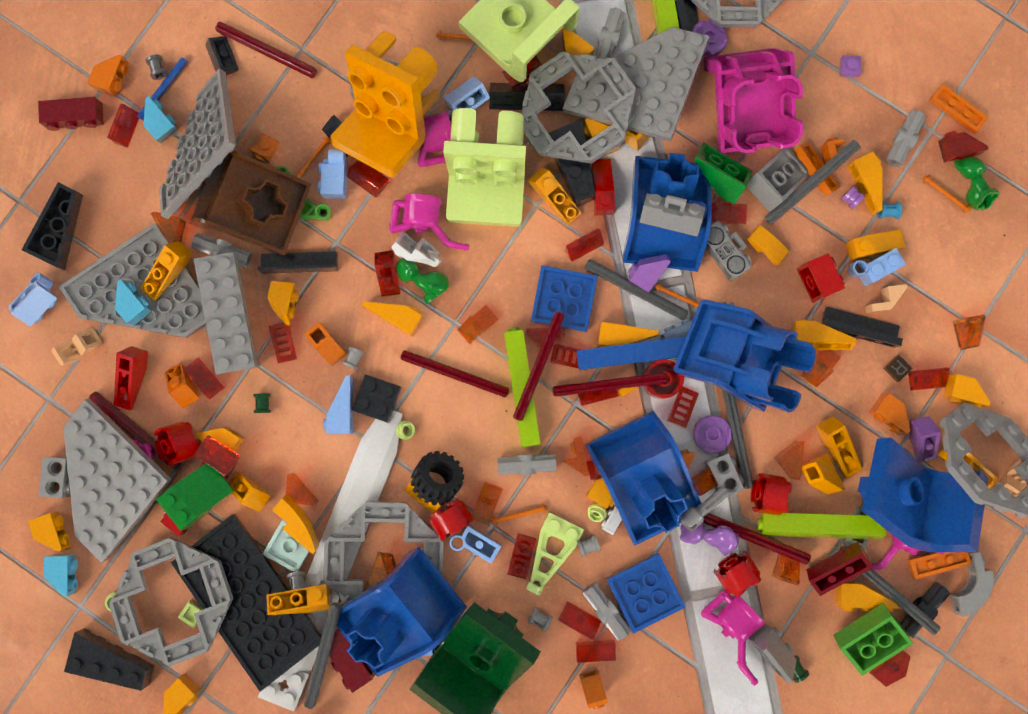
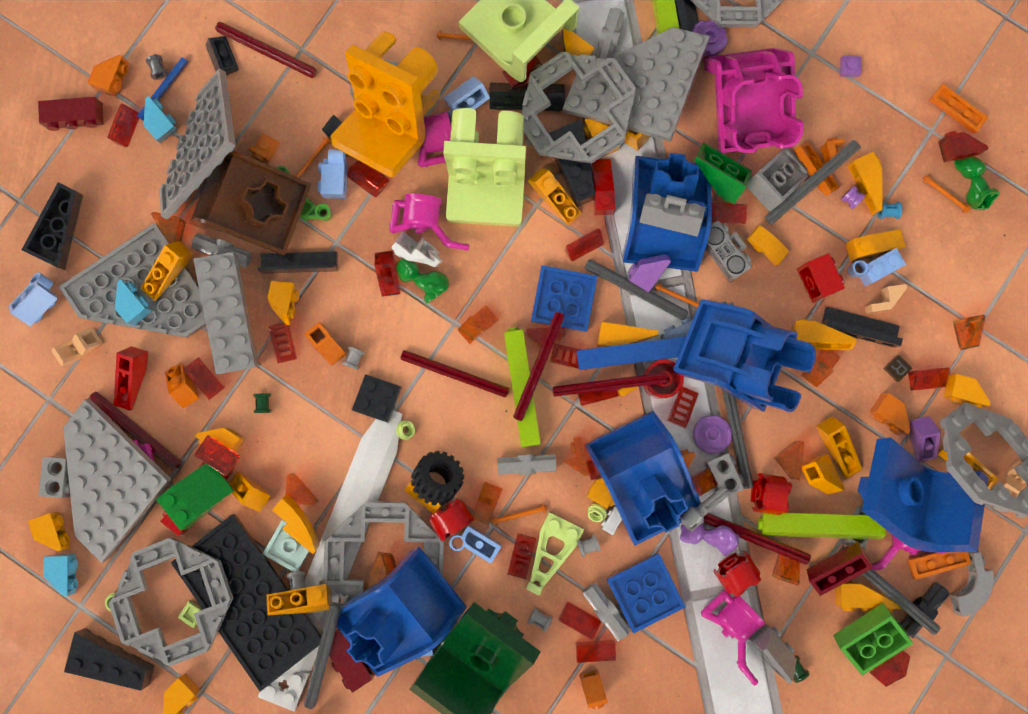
red brick [154,422,200,466] -> none
light blue slope [323,375,353,434] -> none
light orange slope [361,302,424,337] -> none
light grey piece [885,110,926,168] -> none

